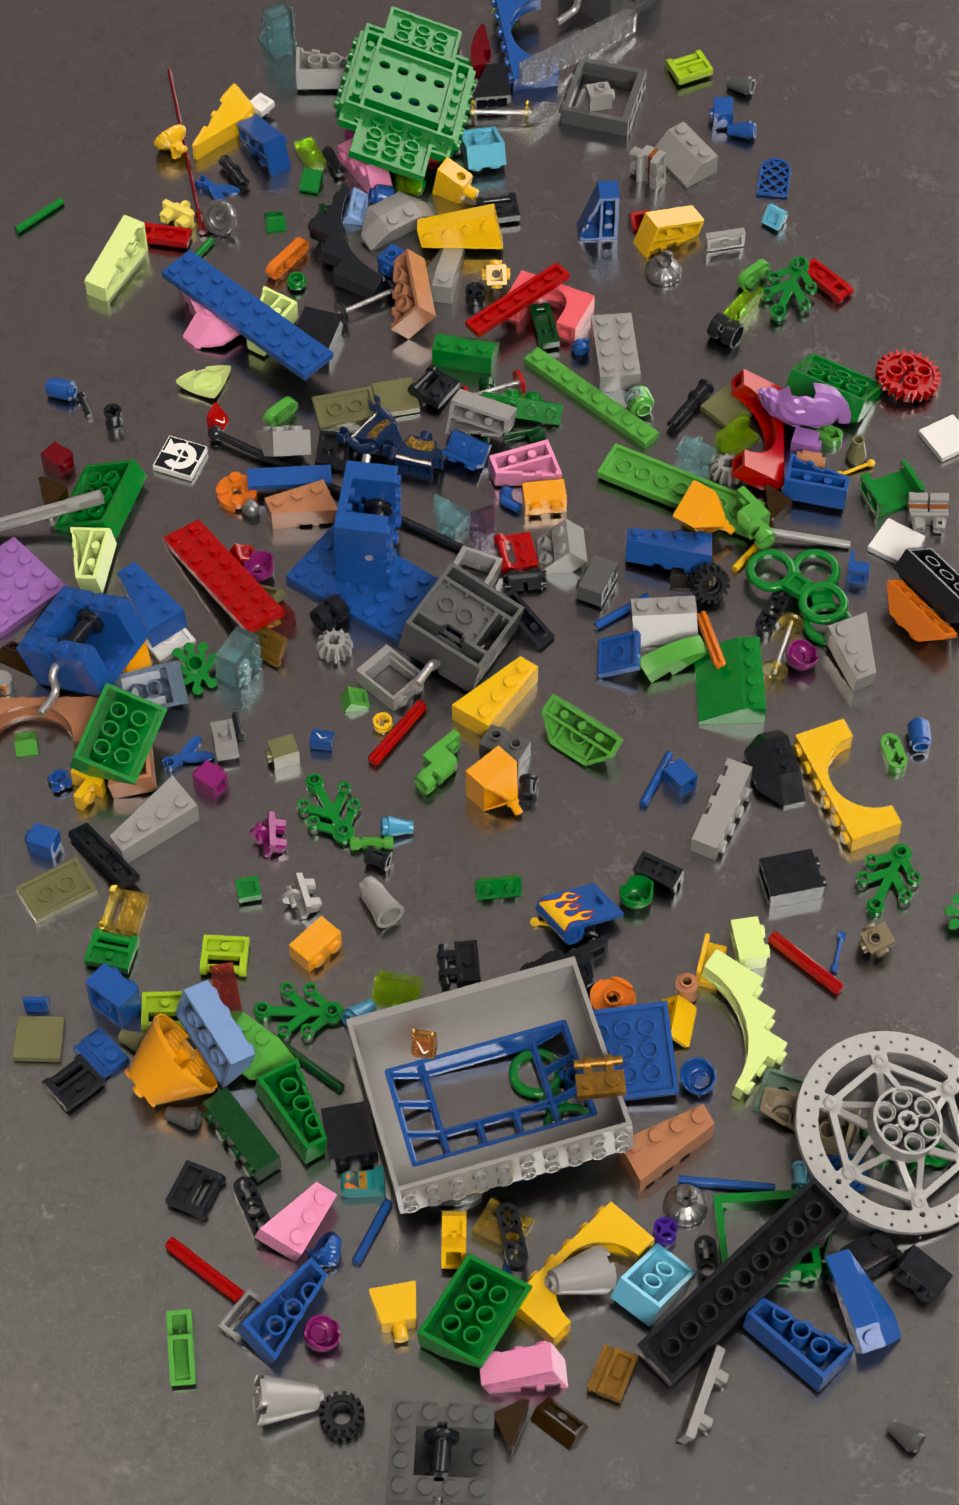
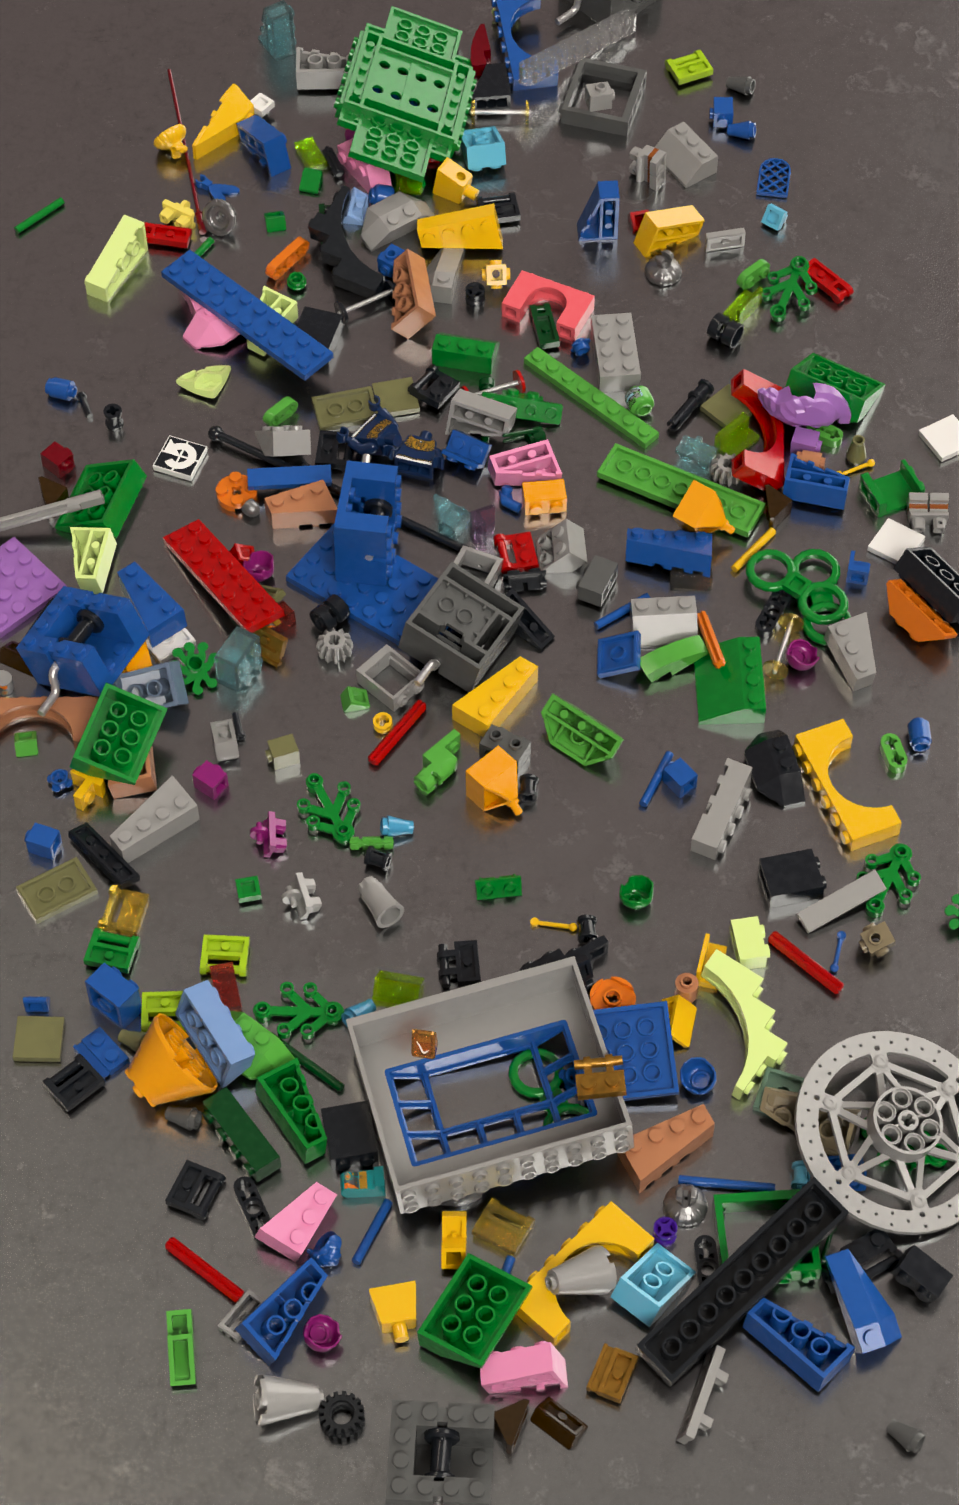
blue piece [162,735,215,772] -> none
red slope [206,402,229,431] -> none
black pin [218,155,250,189] -> none
light orange brick [289,916,342,973] -> none
blue slope [309,729,335,751] -> none
red plate [465,262,570,338] -> none
black beam [496,1202,529,1272] -> none
blue door [536,883,624,945] -> none
black hinge [633,851,684,893] -> none
black tyre [688,562,730,604] -> none
bright green plate [736,486,776,550] -> none
light grey bar [771,528,851,549] -> none
red gear [875,349,942,403] -> none
none -> light grey tile [796,870,887,934]

